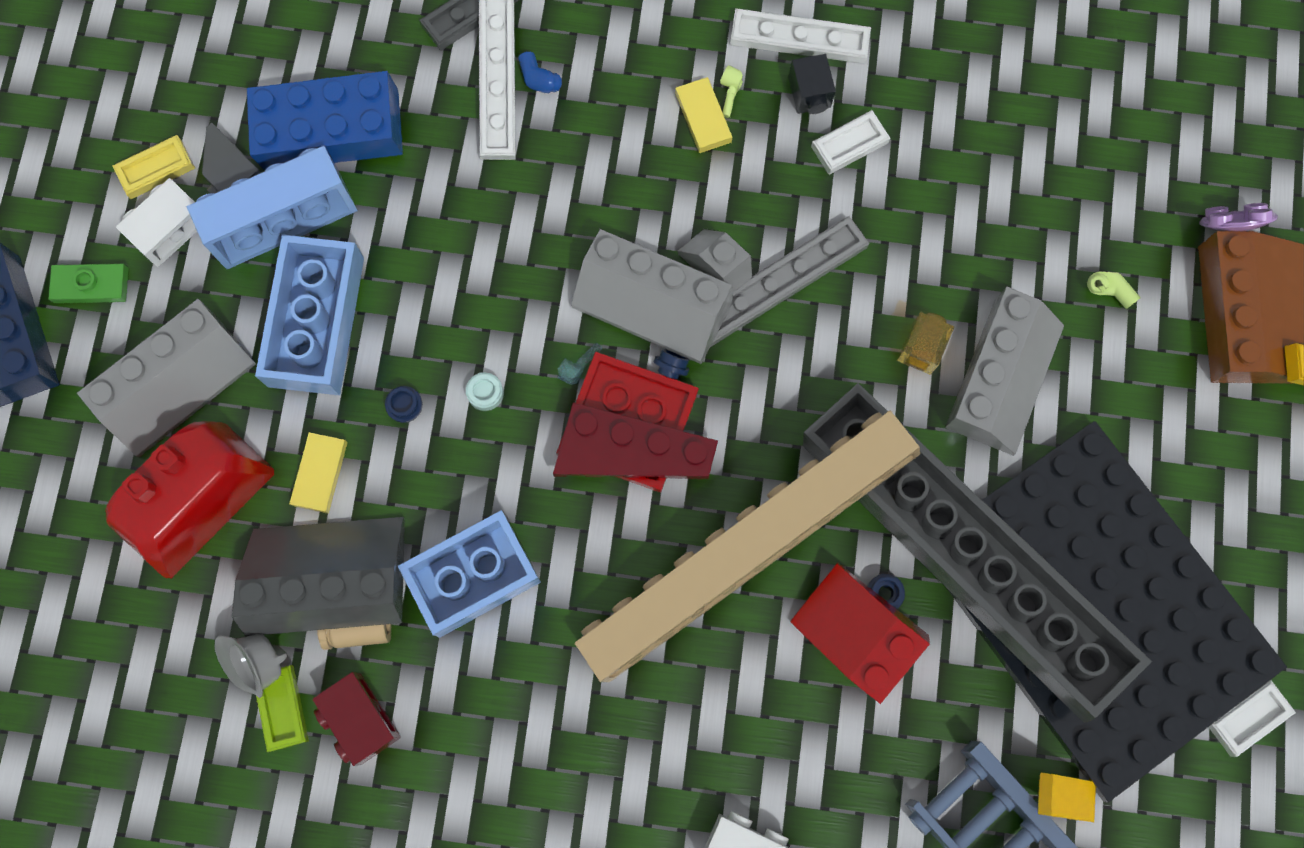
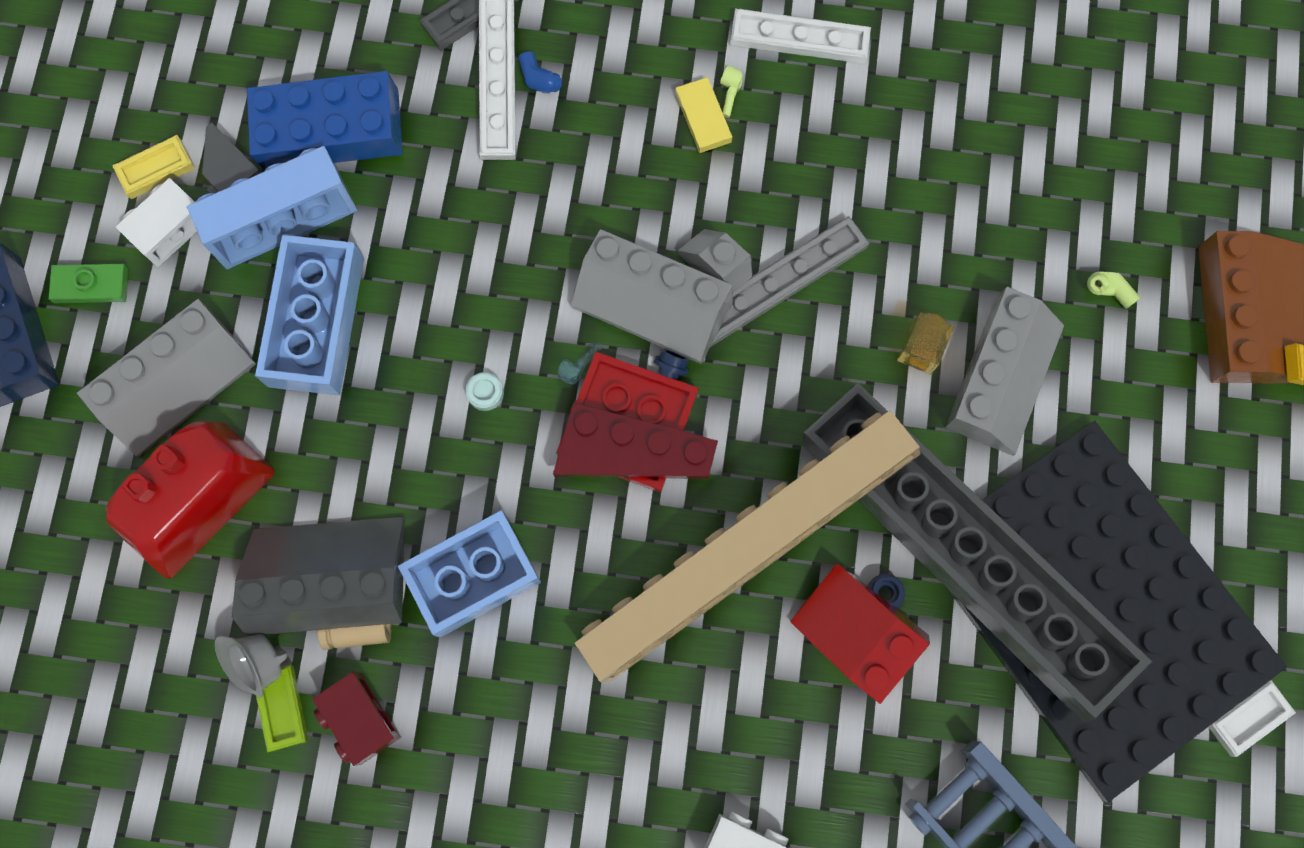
light yellow tile [289,432,348,514] -> none
dark blue plate [385,386,423,423] -> none
black brick [788,54,836,114] -> none
white tile [811,110,890,175] -> none
yellow tile [1038,773,1096,822] -> none
lavender dish [1200,203,1278,231] -> none

